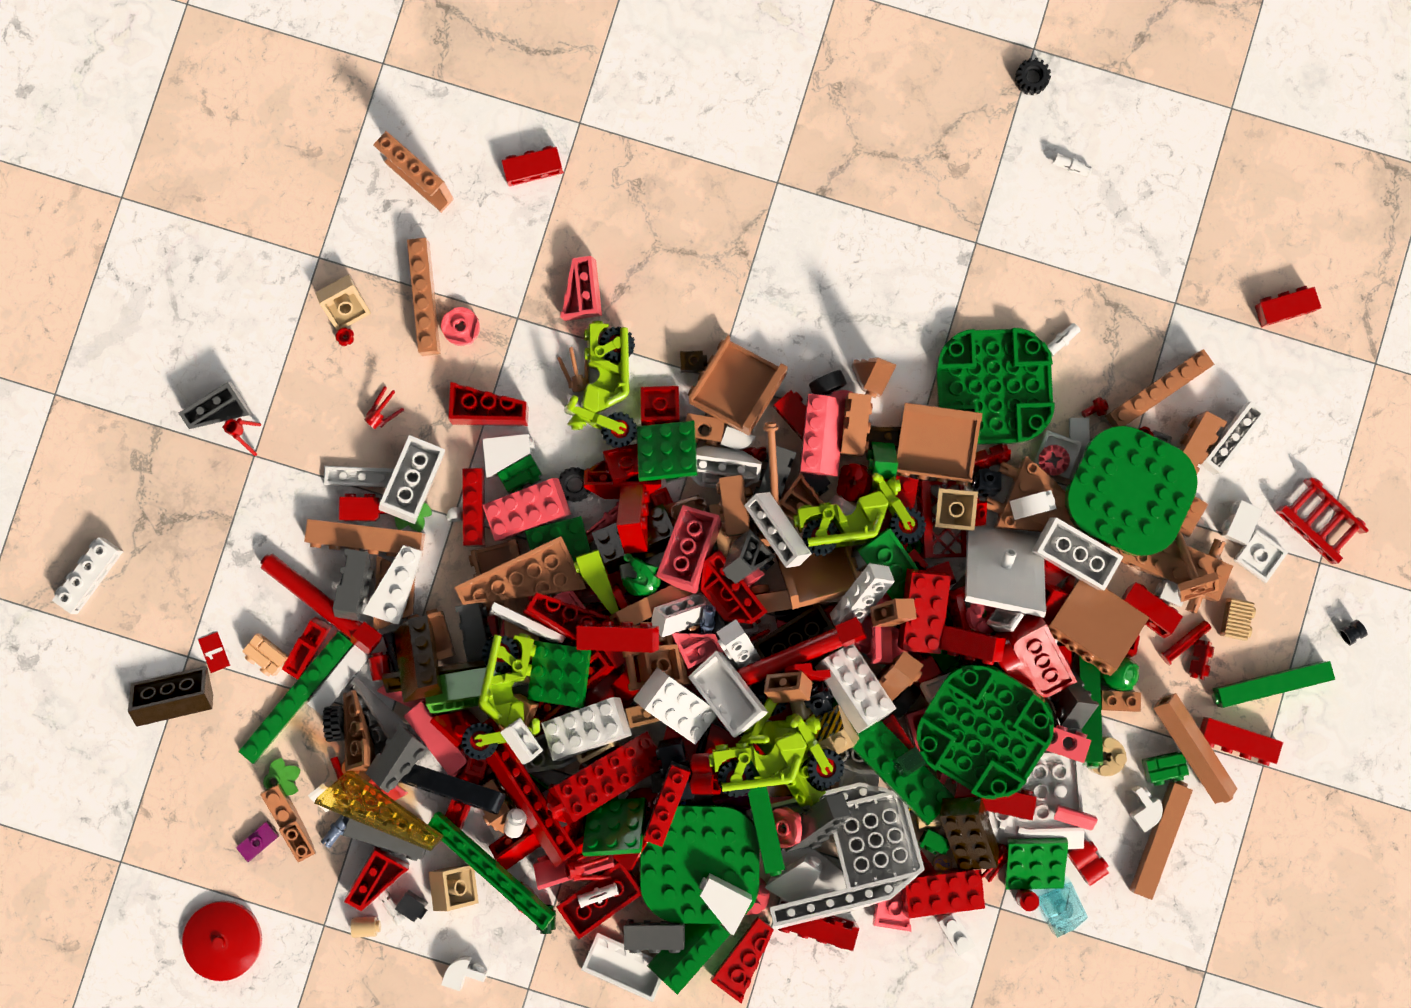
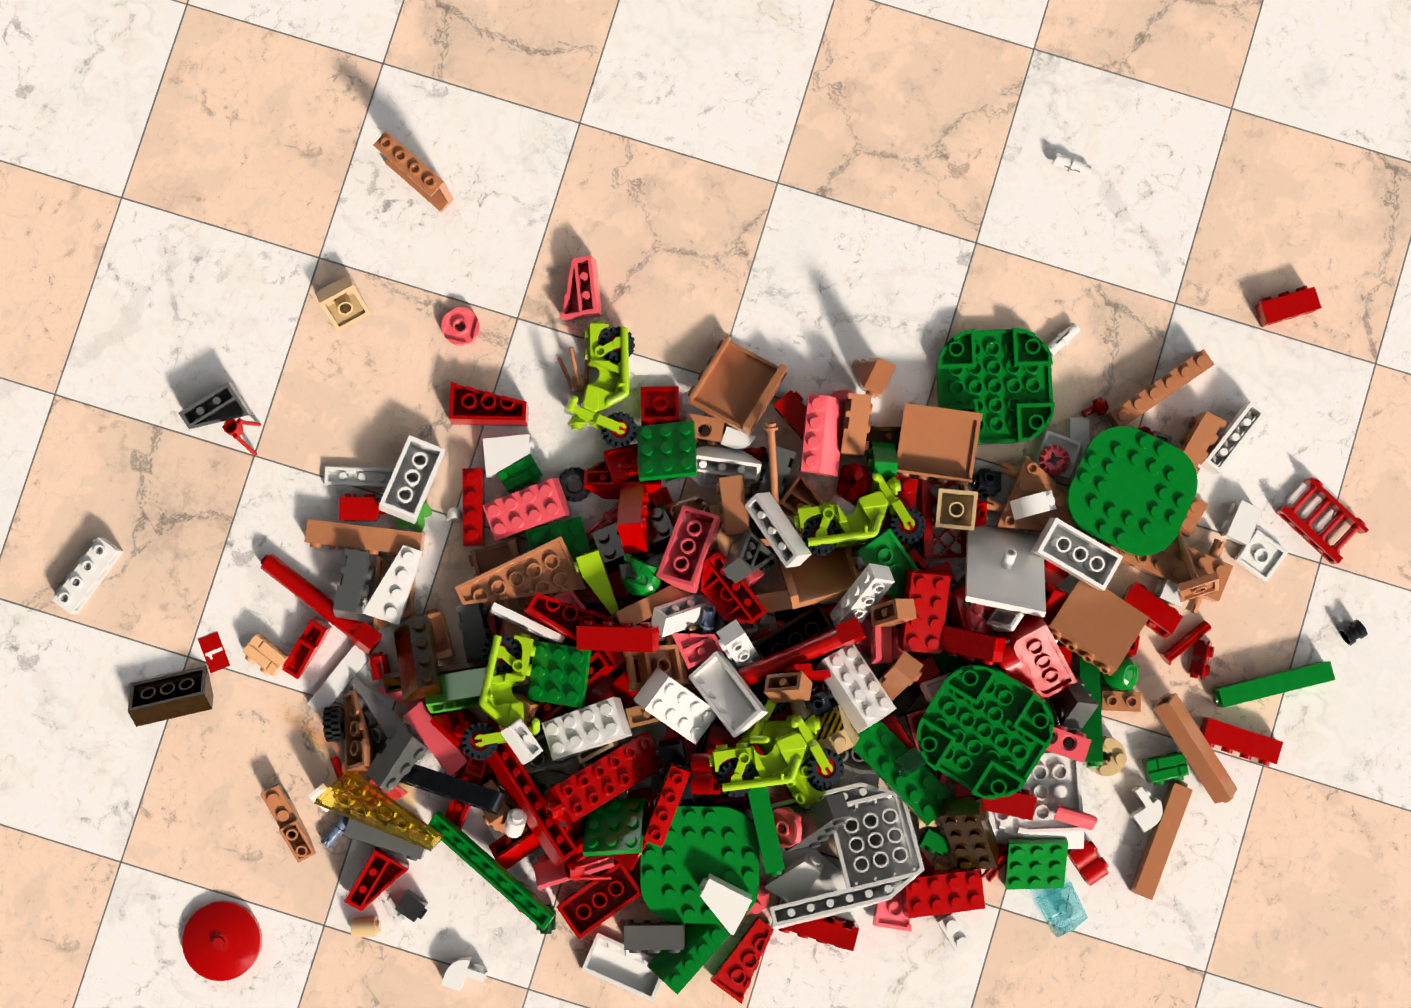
magenta plate [236,821,279,862] -> none
green plate [238,631,354,764] -> none
bright green plate [263,758,301,796] -> none
red plate [336,327,354,346] -> none
red plant [364,386,404,429] -> none
black pin [382,631,399,672] -> none
nougat brick [407,238,441,356] -> none
tan slope [429,865,479,912] -> none
red brick [501,146,564,187] -> none
white pin [577,883,619,908] -> none
red tile [611,583,628,609] -> none
dark brown brick [680,351,707,373] -> none
nougat tile [750,584,770,595] -> none
black brick [803,473,830,496] -> none
black tyre [809,370,847,395] -> none
red hinge [974,444,1011,472] -> none
black tyre [1015,58,1051,95] -> none
red brick [1016,889,1039,911] -> none
red tile [1061,574,1076,594] -> none
tan brick [1220,598,1256,641] -> none

